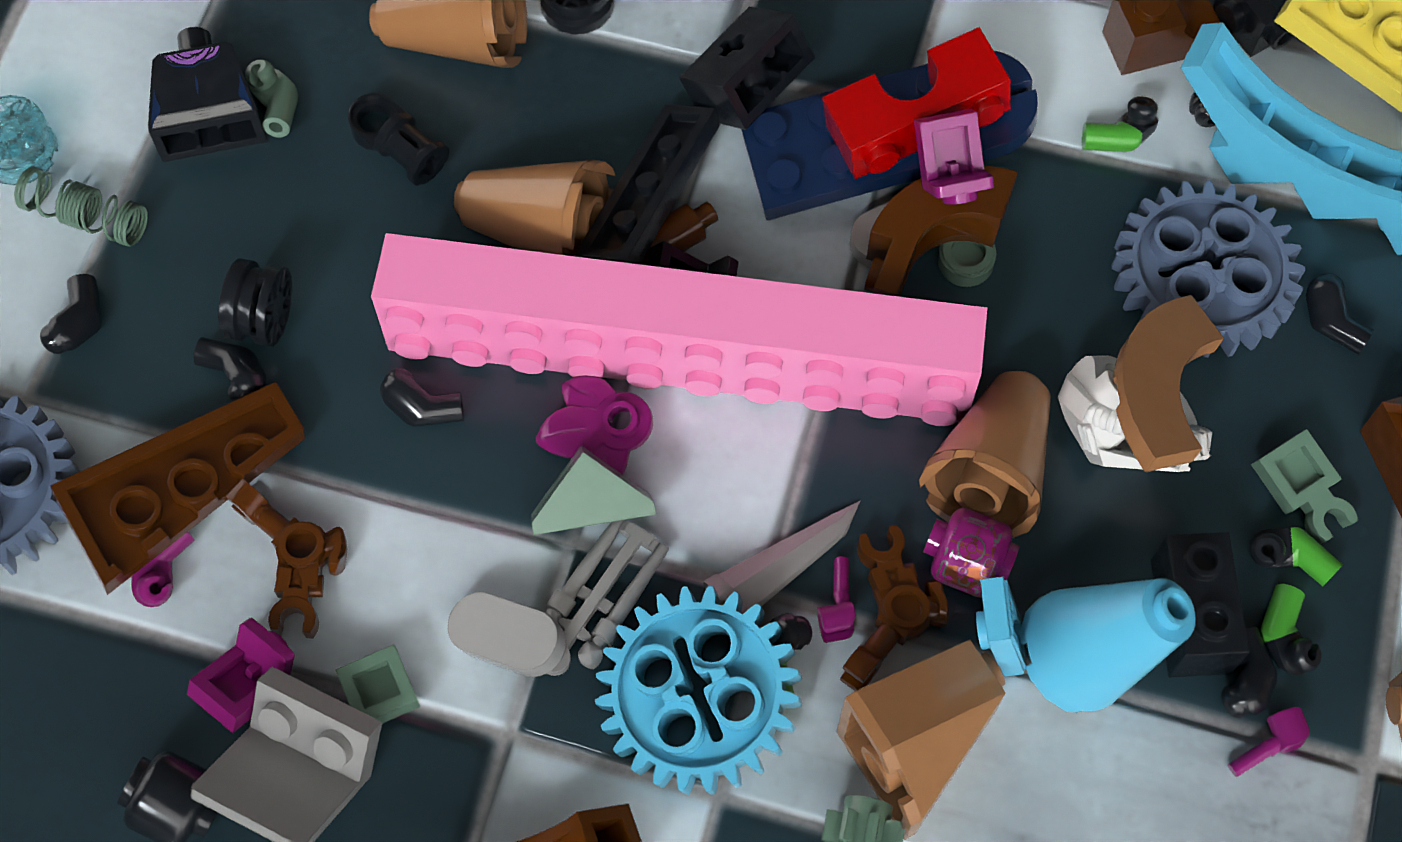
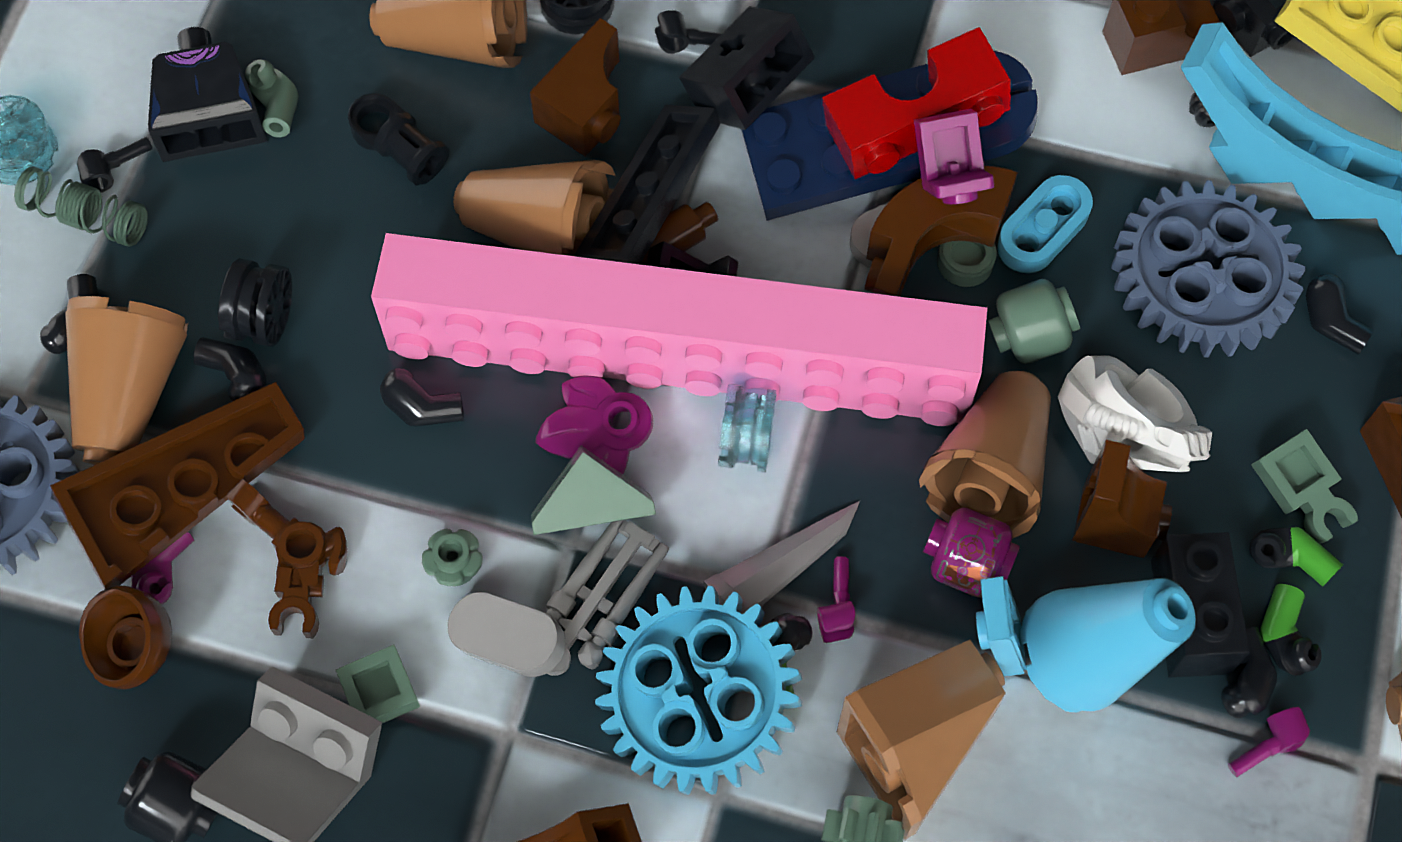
magenta bracket [187,618,295,733] -> none
reddish brown piece [840,524,949,691] -> none
arm [1082,96,1159,152] -> none
medium nougat tile [1113,295,1224,472] -> none
none -> medium nougat cone [65,296,188,465]
none -> black hand [77,137,153,193]
none -> reddish brown piece [79,586,172,689]
none -> sand green plate [422,529,483,586]
none -> reddish brown arch [530,18,621,157]
none -> black hand [655,10,722,54]
none -> clear light blue wheel [718,384,777,472]
none -> sand green head [988,279,1080,364]
none -> medium azure plate [997,175,1093,273]
none -> reddish brown arch [1072,440,1172,559]

